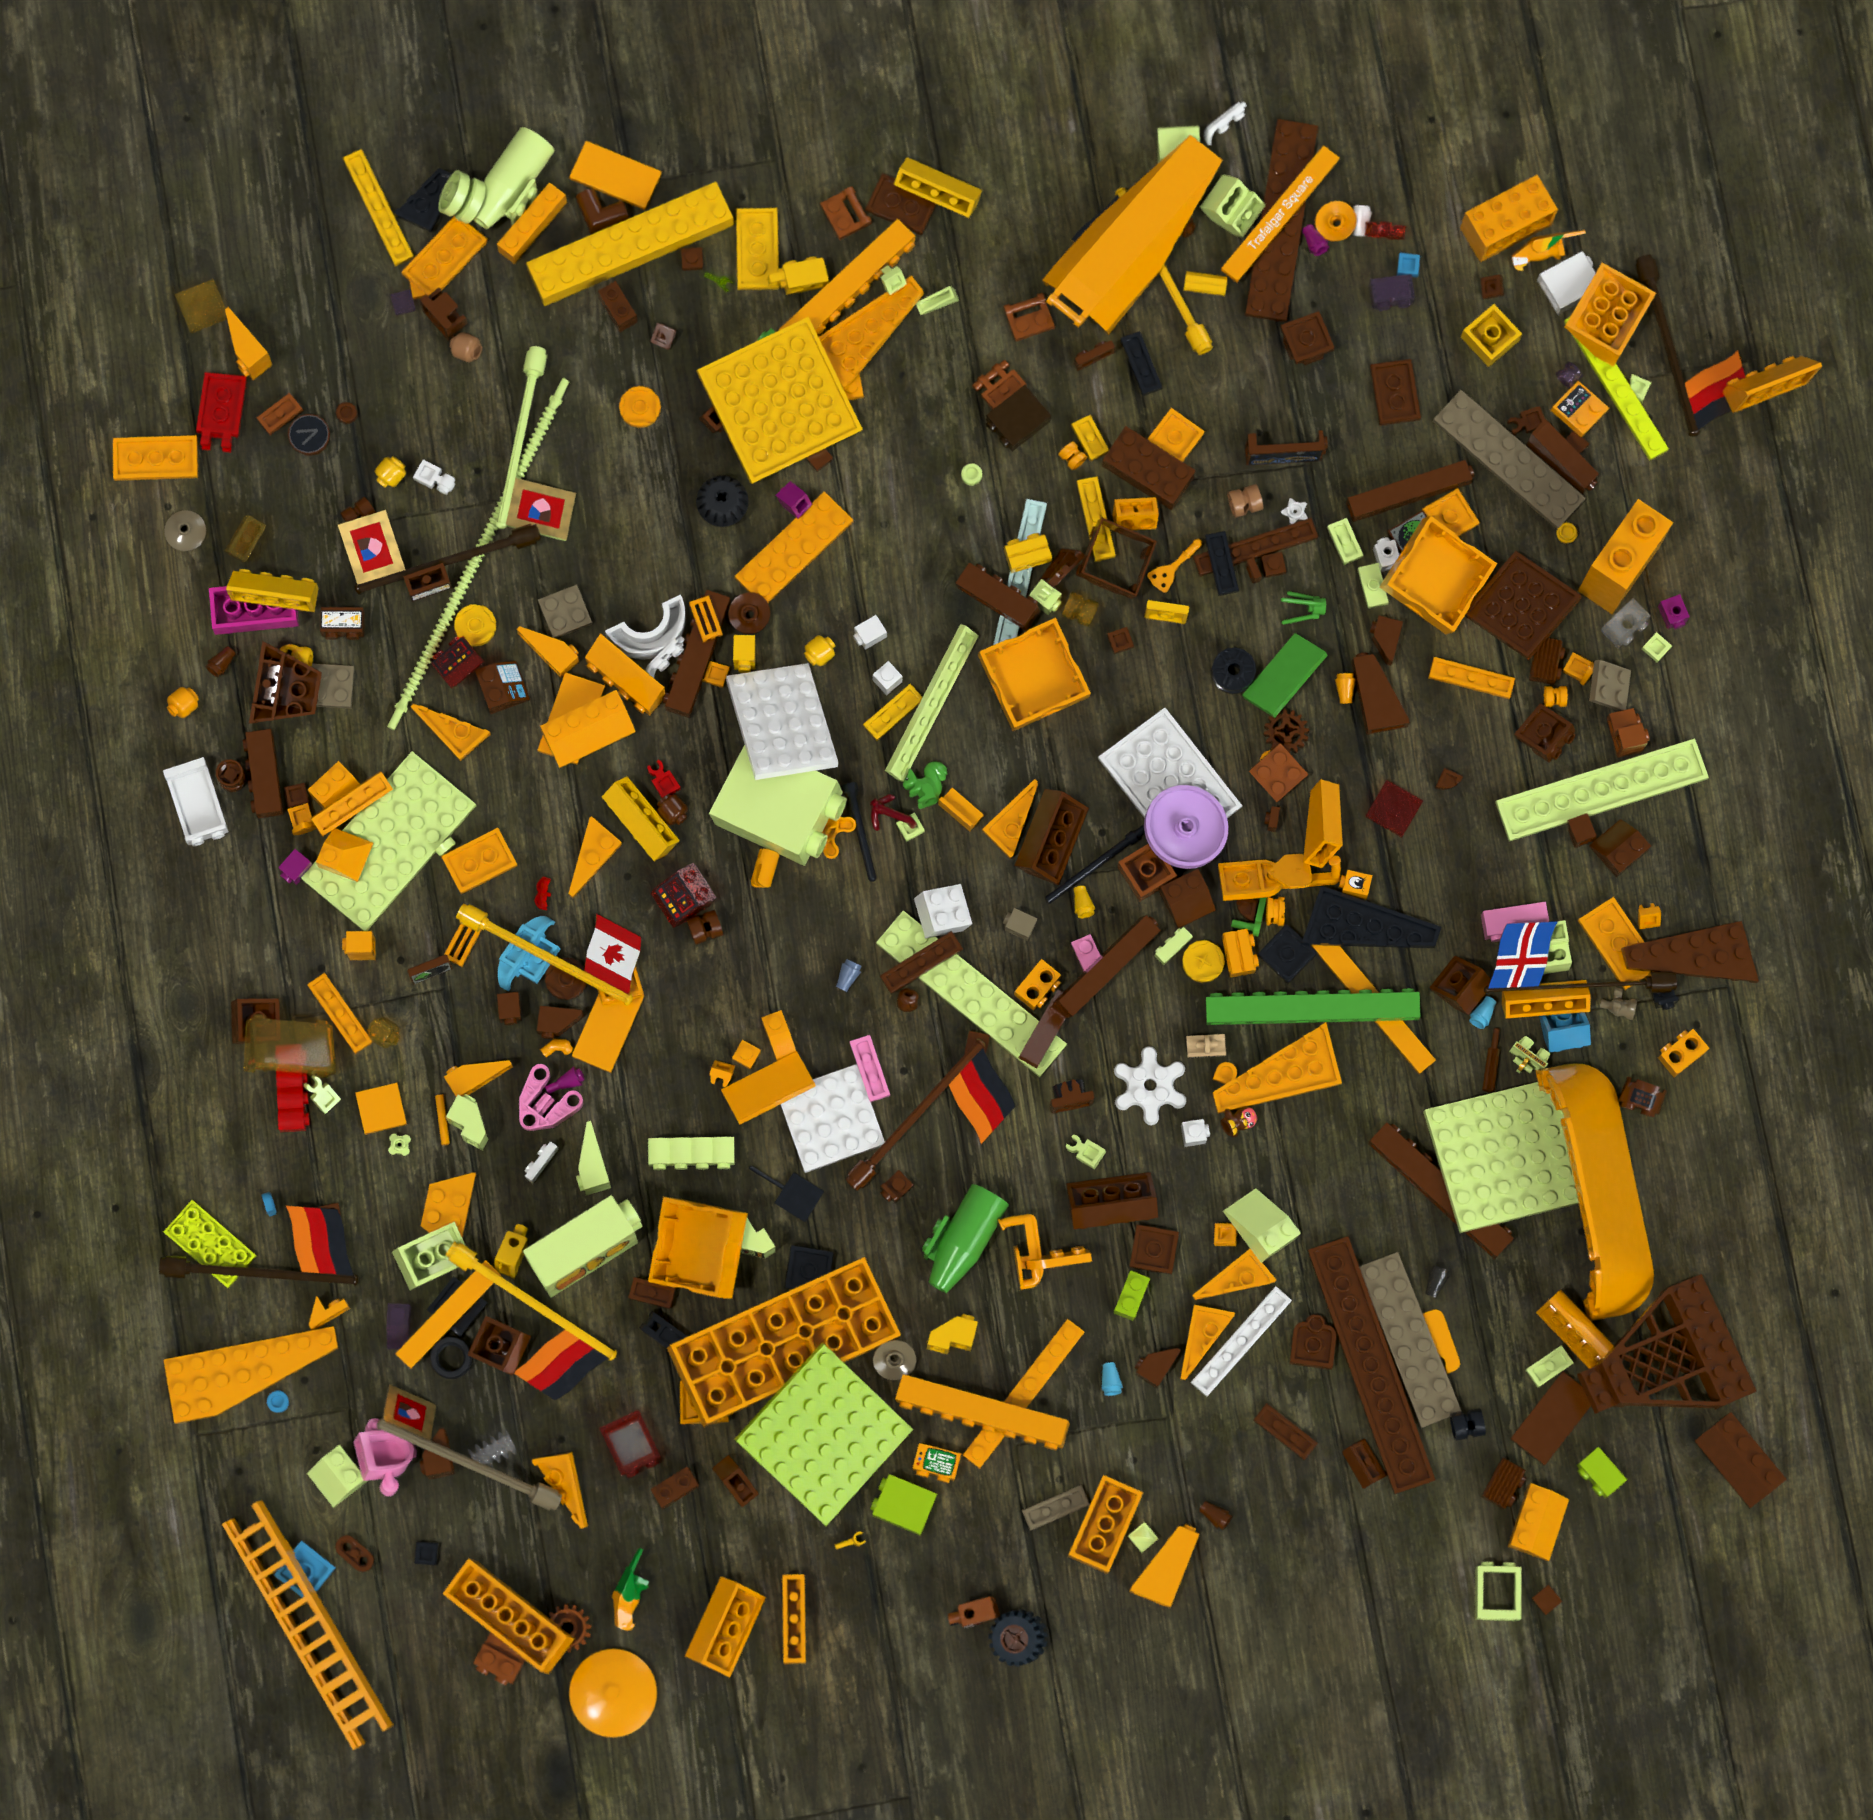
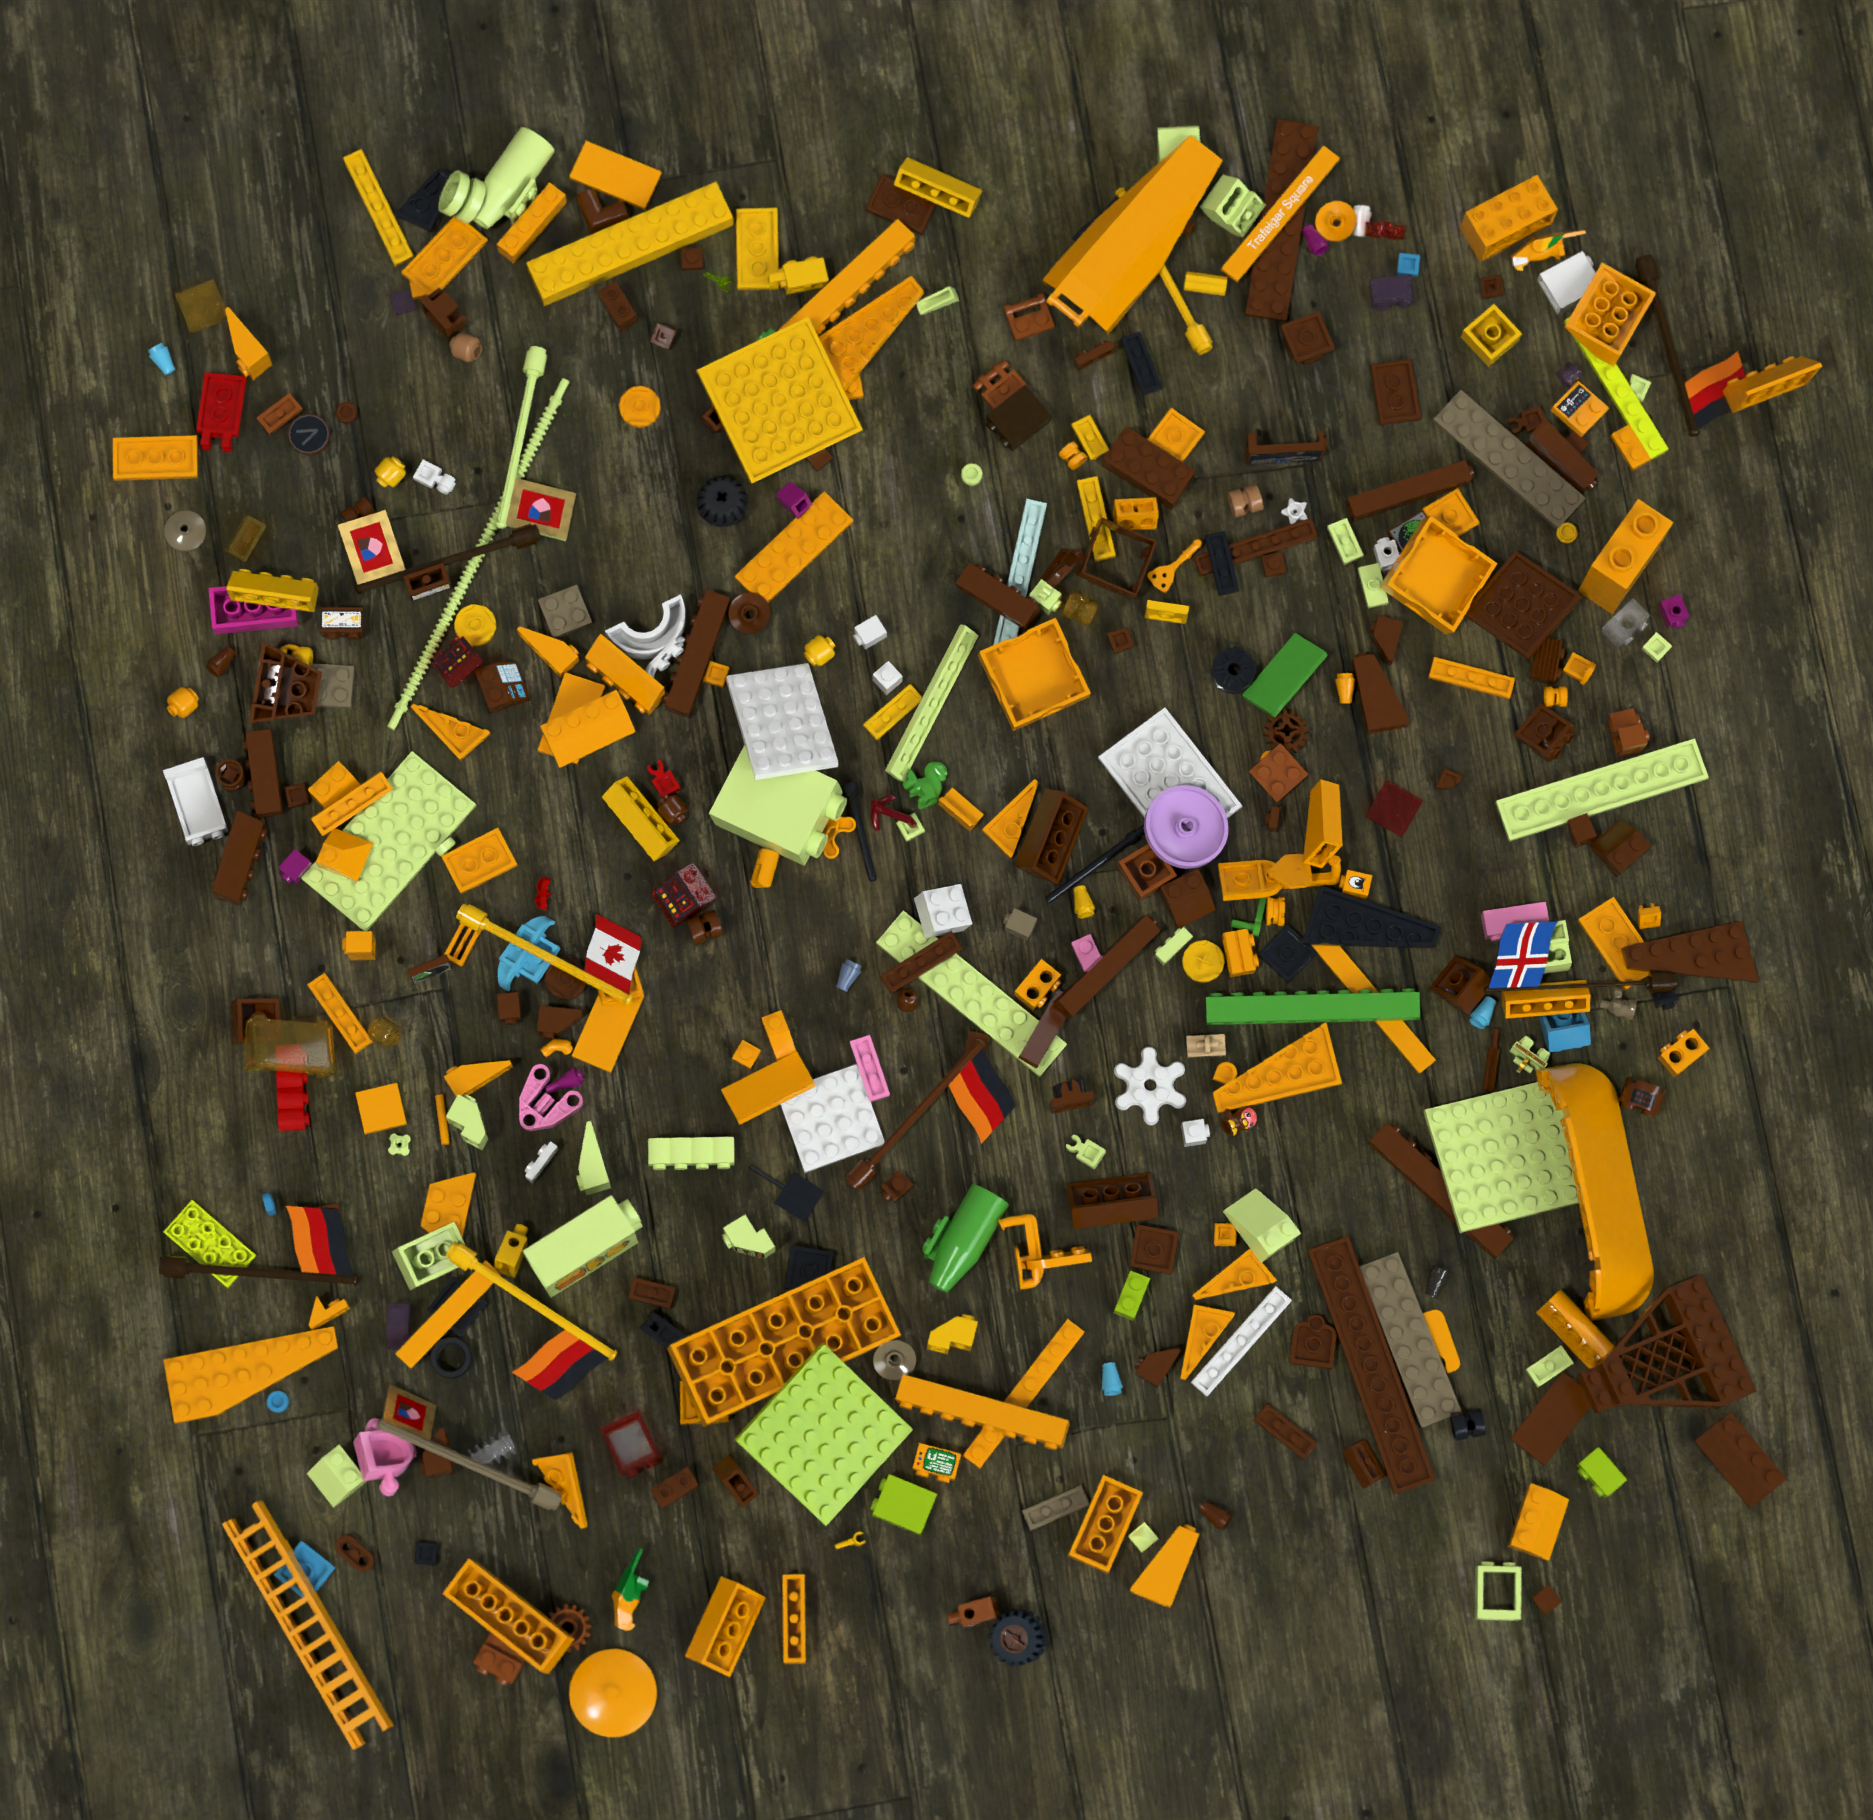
light orange tile [287,803,317,835] -> none
yellowish green plate [303,1075,341,1114] -> none
reddish brown brick [468,1316,531,1376] -> none
light orange wing [568,816,622,898] -> none
light orange tile [648,1197,747,1299] -> none
light orange tile [689,595,723,642] -> none
light orange tile [710,1060,735,1087] -> none
yellow brick [733,635,756,673] -> none
dark orange plate [820,186,872,241] -> none
yellowish green tile [880,265,907,295] -> none
yellow brick [1004,533,1052,573] -> none
white piece [1204,102,1247,146] -> none
reddish brown tile [1236,899,1258,922] -> none
reddish brown tile [1245,557,1262,584] -> none
bright green plant [1281,591,1326,624] -> none
reddish brown brick [1481,1458,1527,1510] -> none
dark tan plate [1589,660,1631,711] -> none
none -> medium azure cone [148,343,176,376]
none -> reddish brown slope [212,811,268,906]
none -> light orange plate [1611,424,1651,471]

